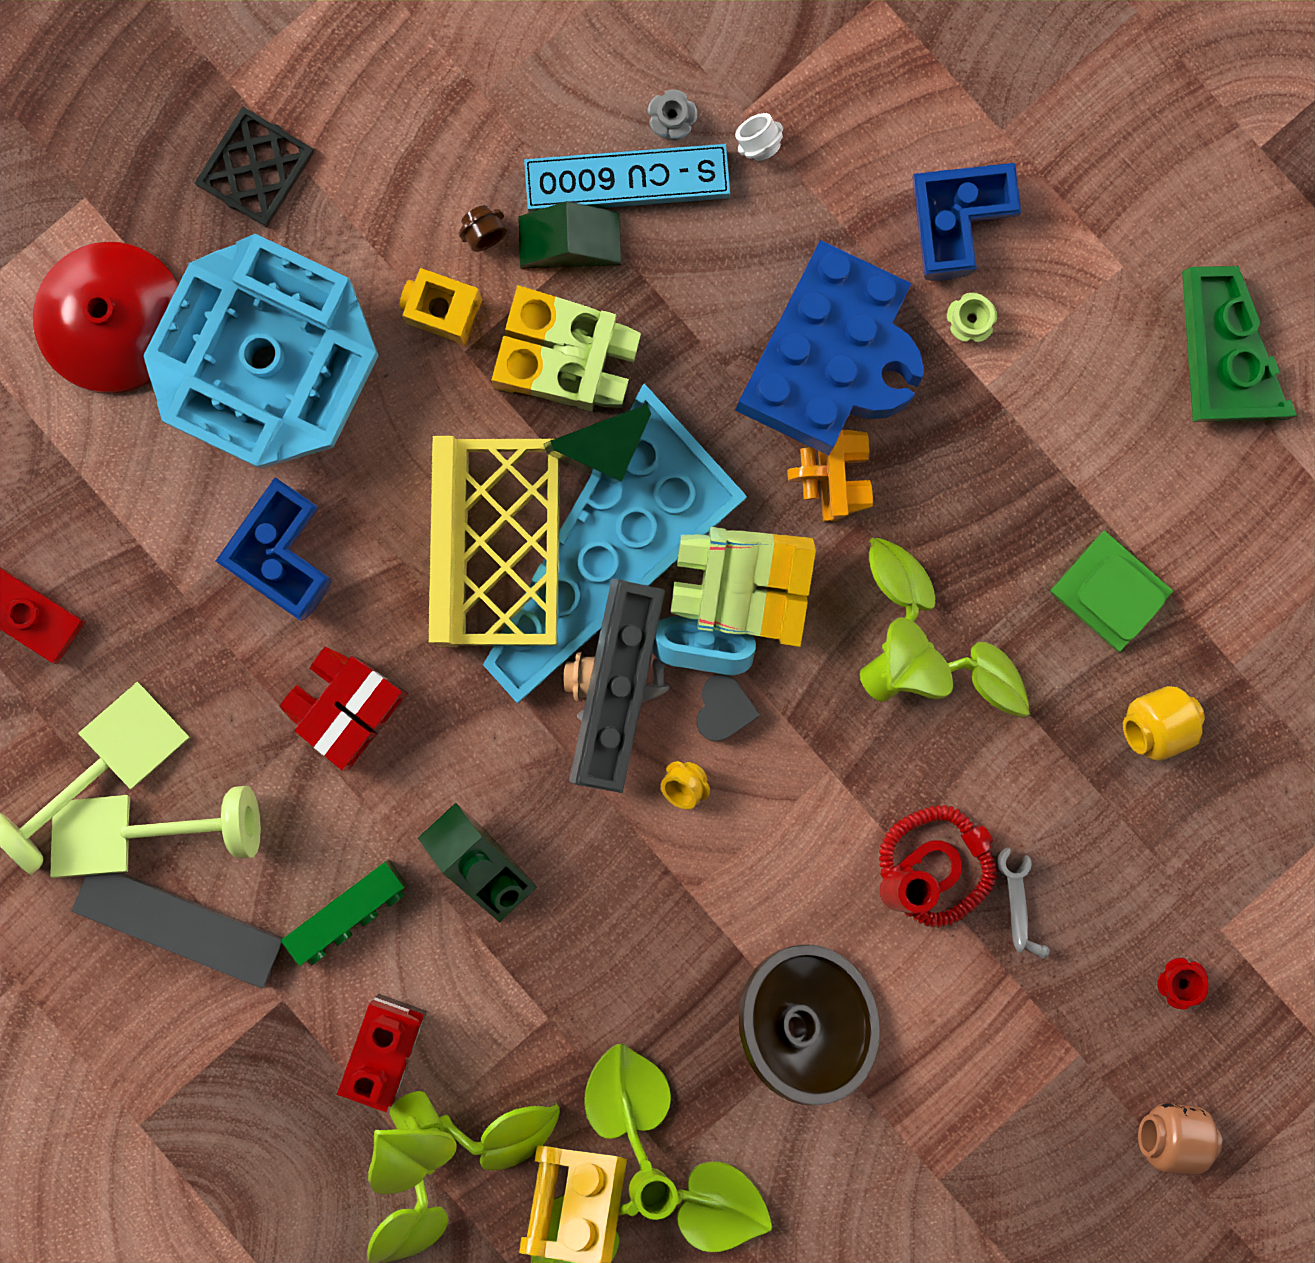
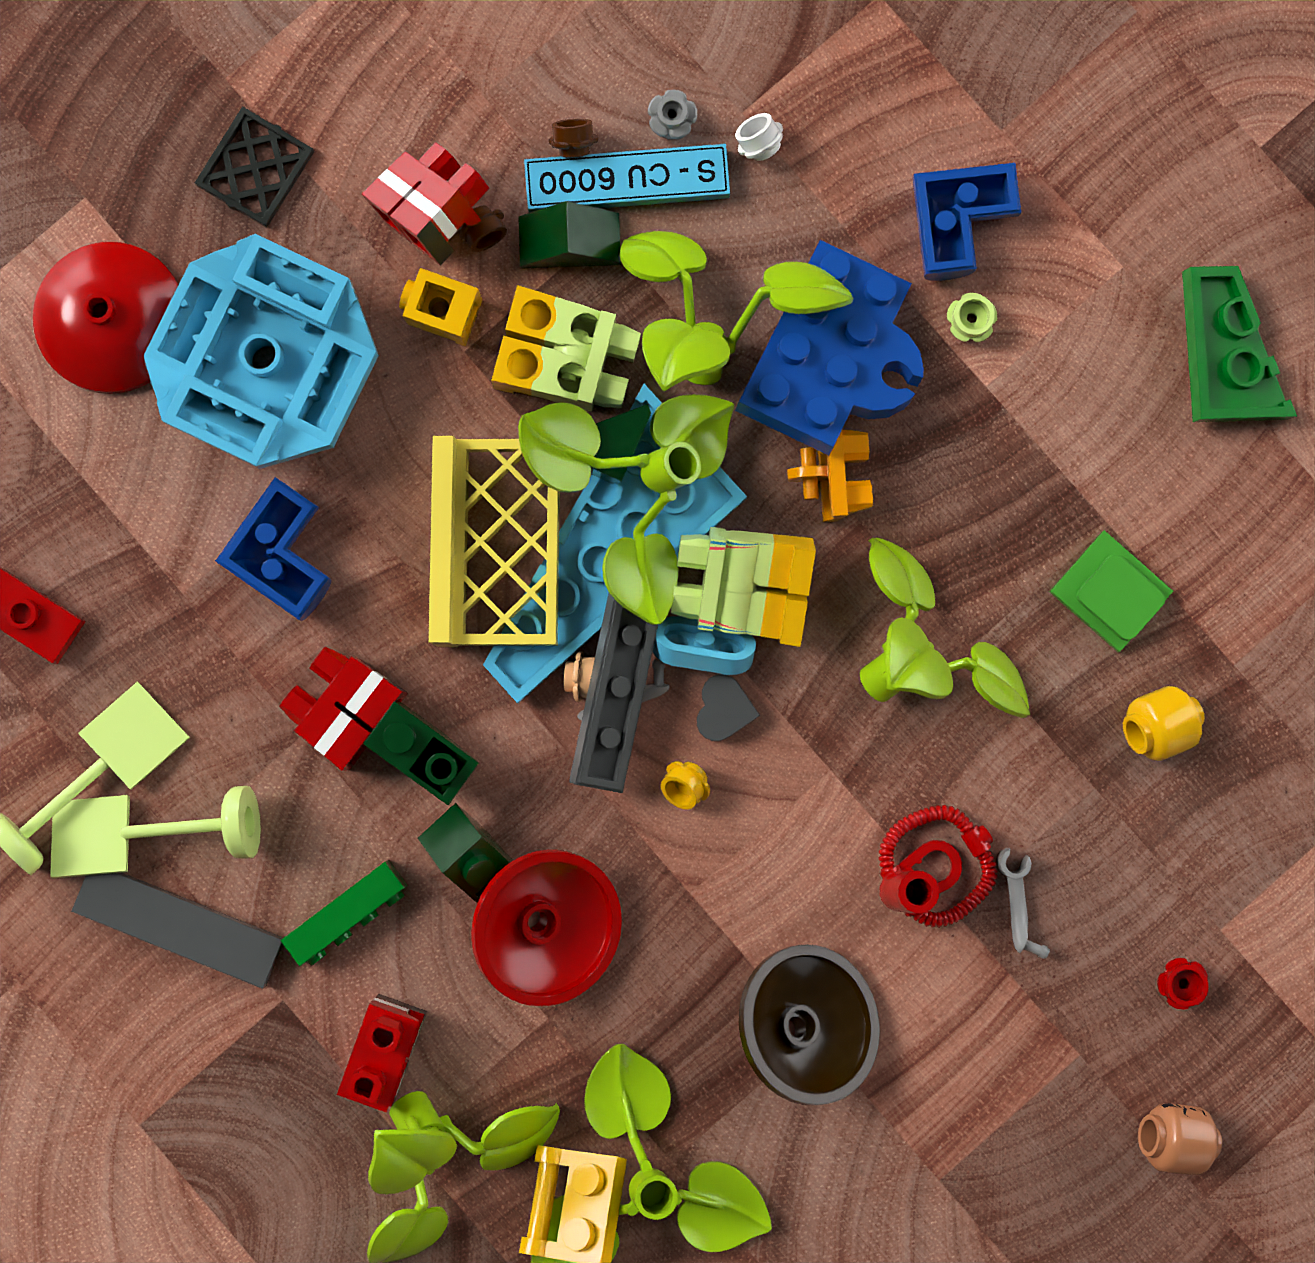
none -> hips [362,142,490,266]
none -> dark green slope [363,701,480,806]
none -> red dish [471,849,622,1006]
none -> lime plant [518,394,735,625]
none -> reddish brown plate [549,118,599,157]
none -> lime plant [620,231,853,391]

